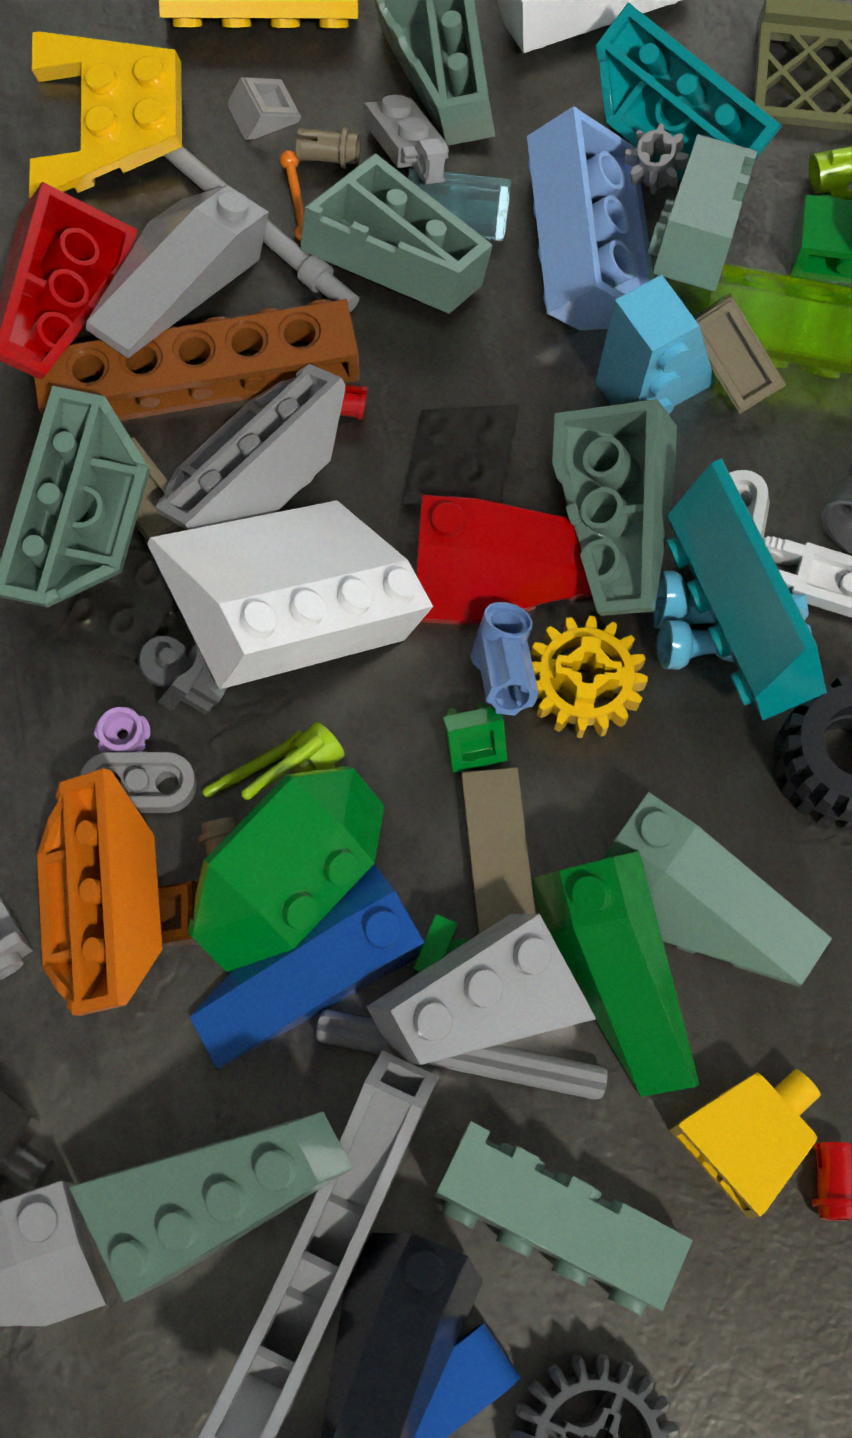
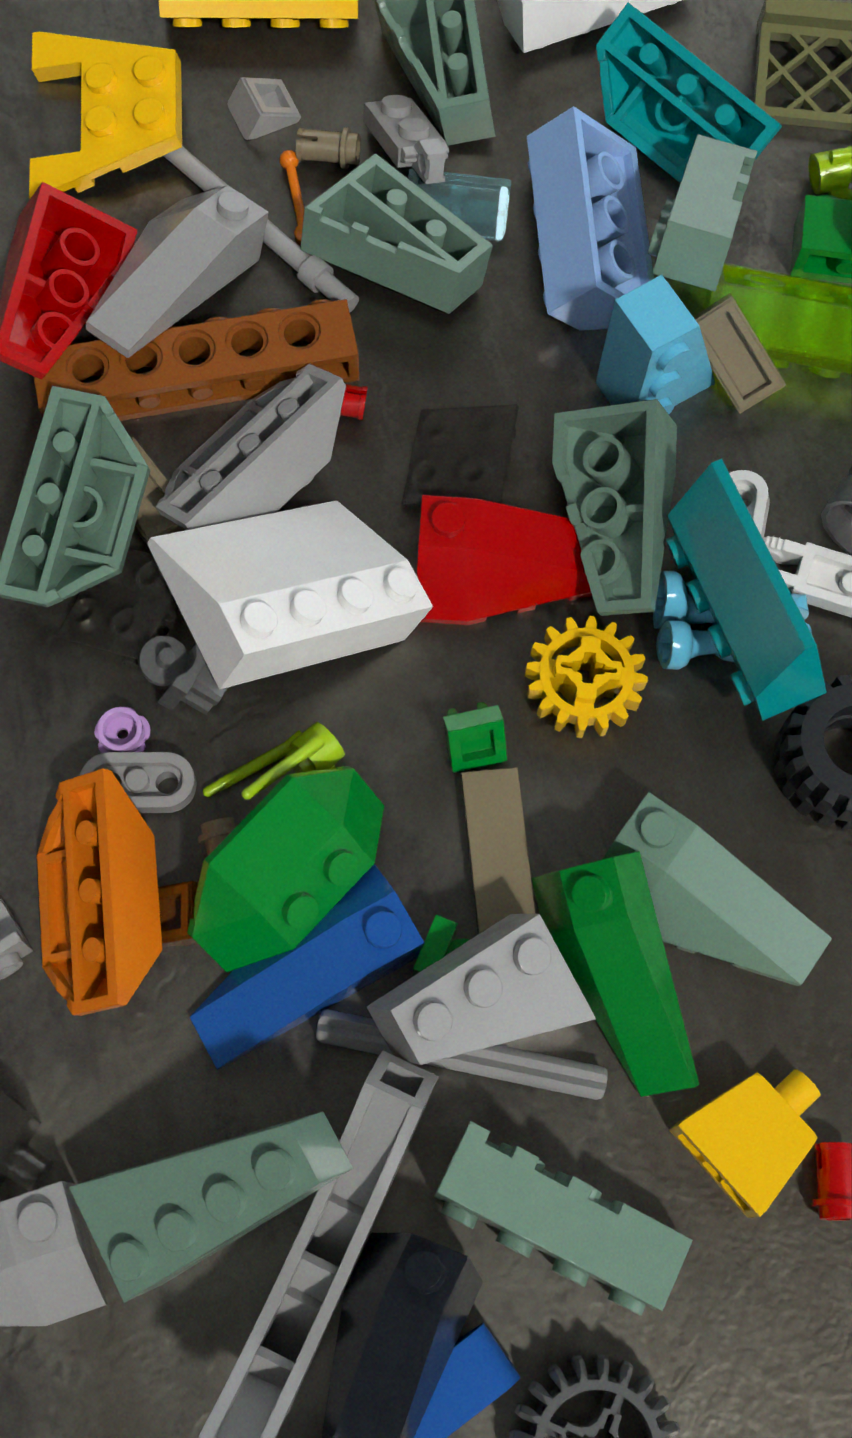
medium blue piece [470,602,538,716] -> none
light grey gear [625,124,689,195] -> none

